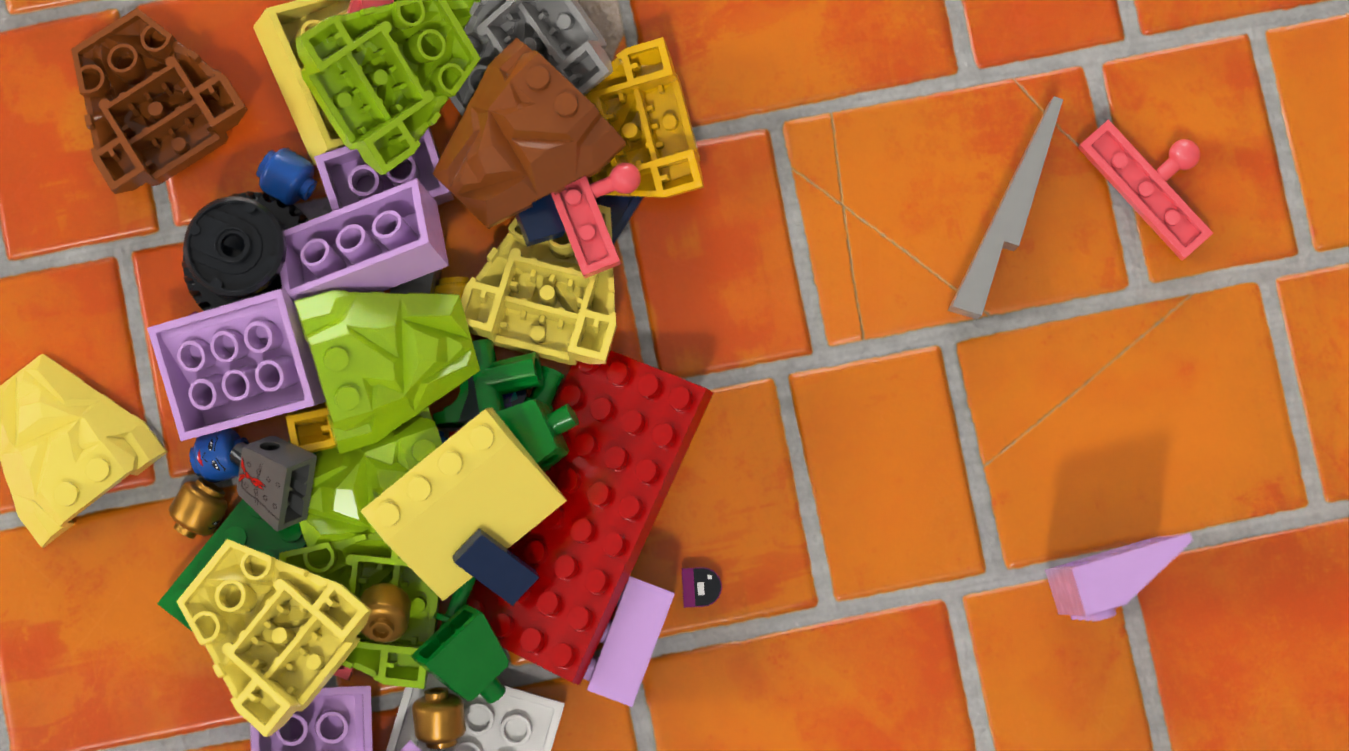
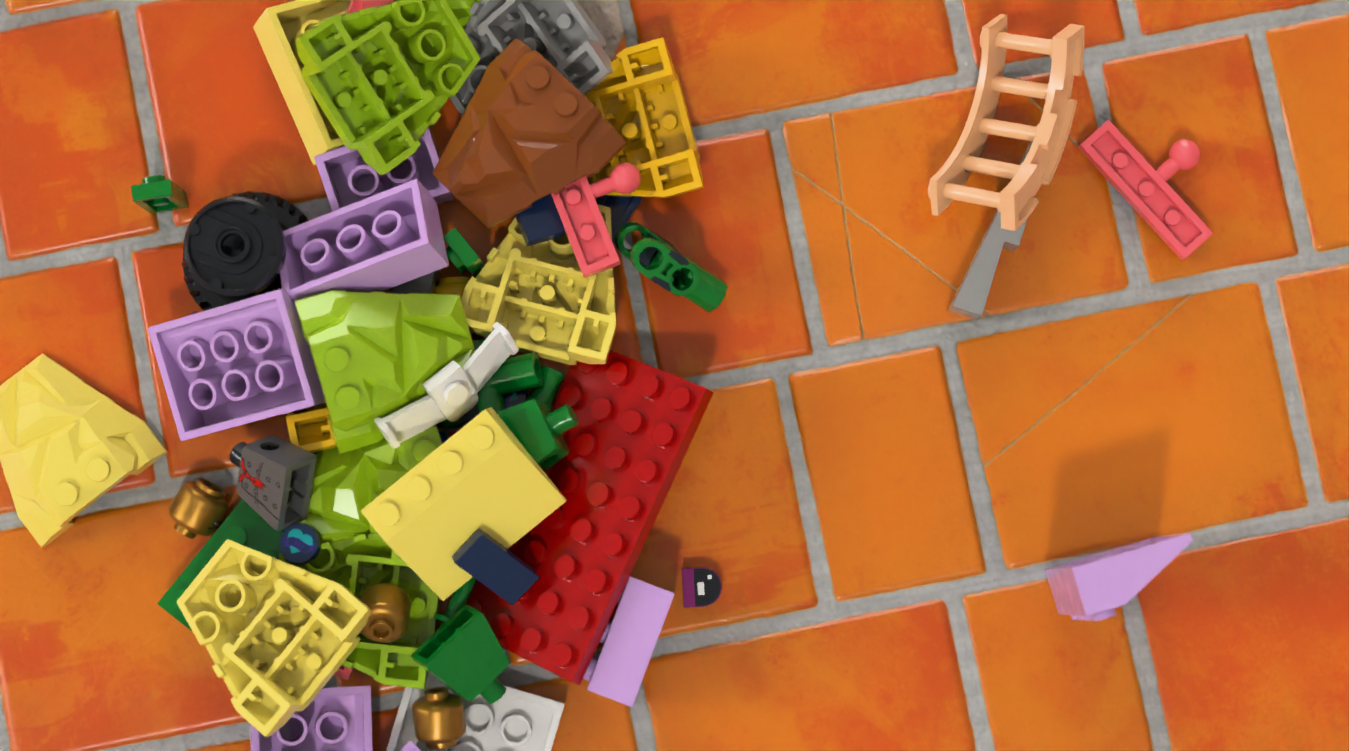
dark orange wedge [71,8,247,194] -> none
blue head [190,428,249,483] -> none
blue head [256,148,317,205] -> none
none -> green plate [131,175,189,214]
none -> dark blue tile [279,523,321,565]
none -> white plate [374,322,519,449]
none -> green plate [443,227,484,278]
none -> green connector [615,222,728,312]
none -> light nougat fence [928,14,1085,231]

